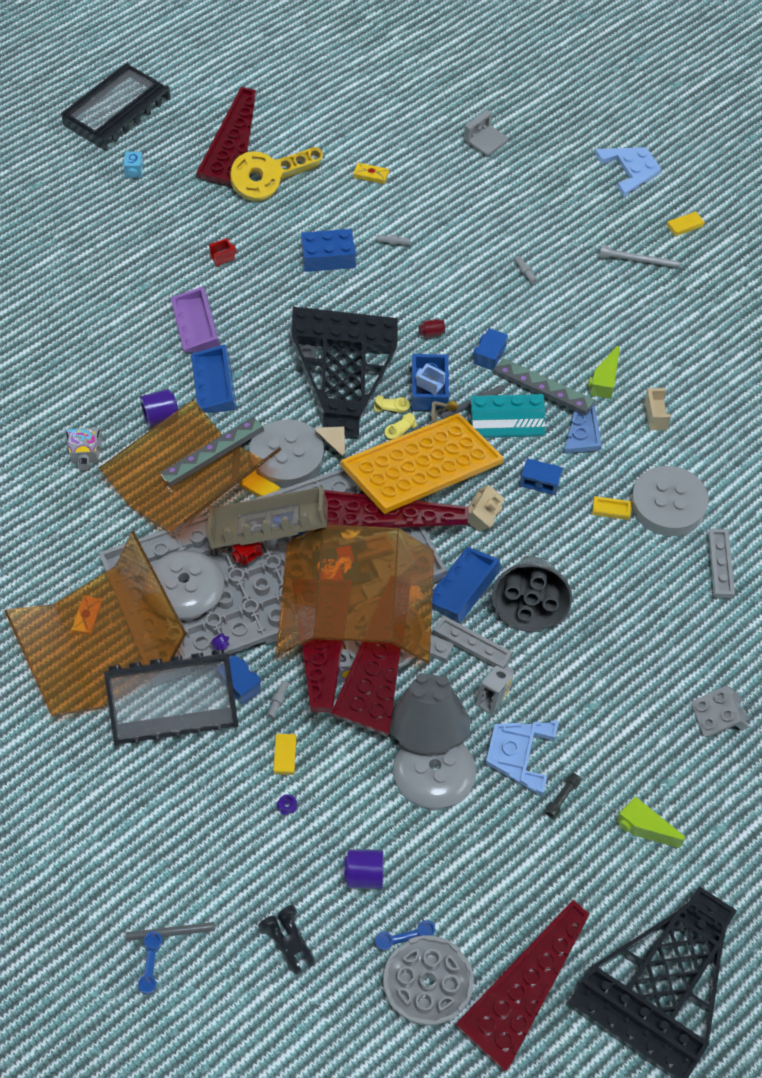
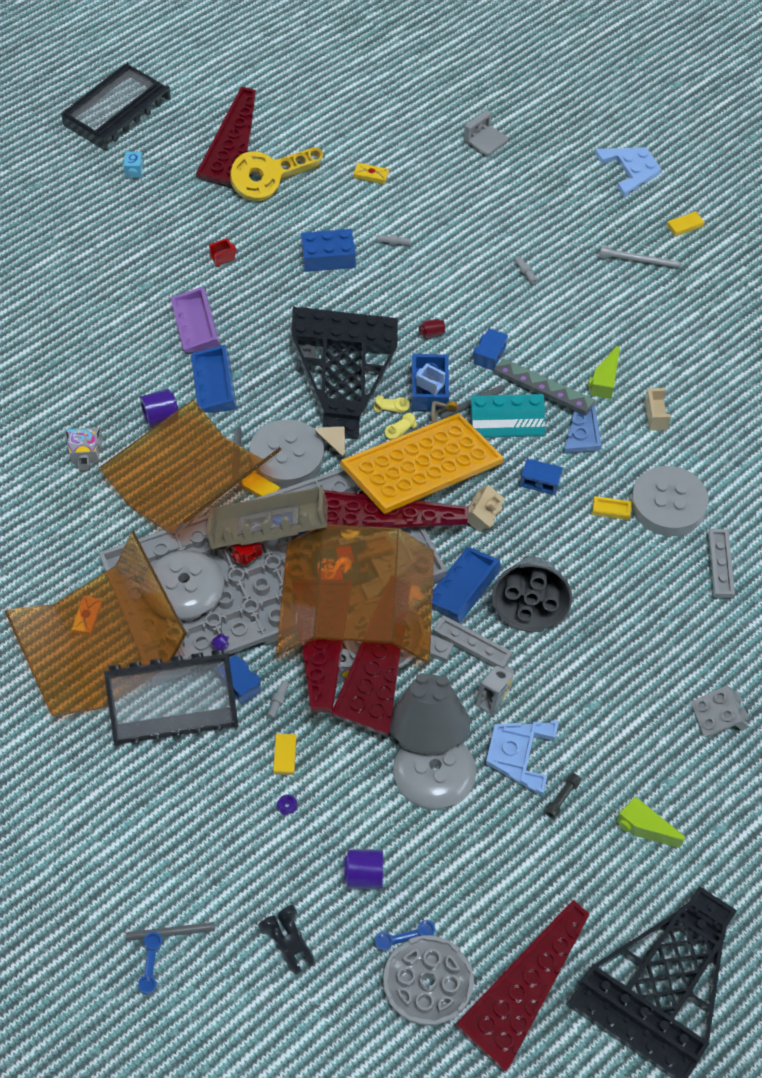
dark grey tile [160,417,264,487] -> none

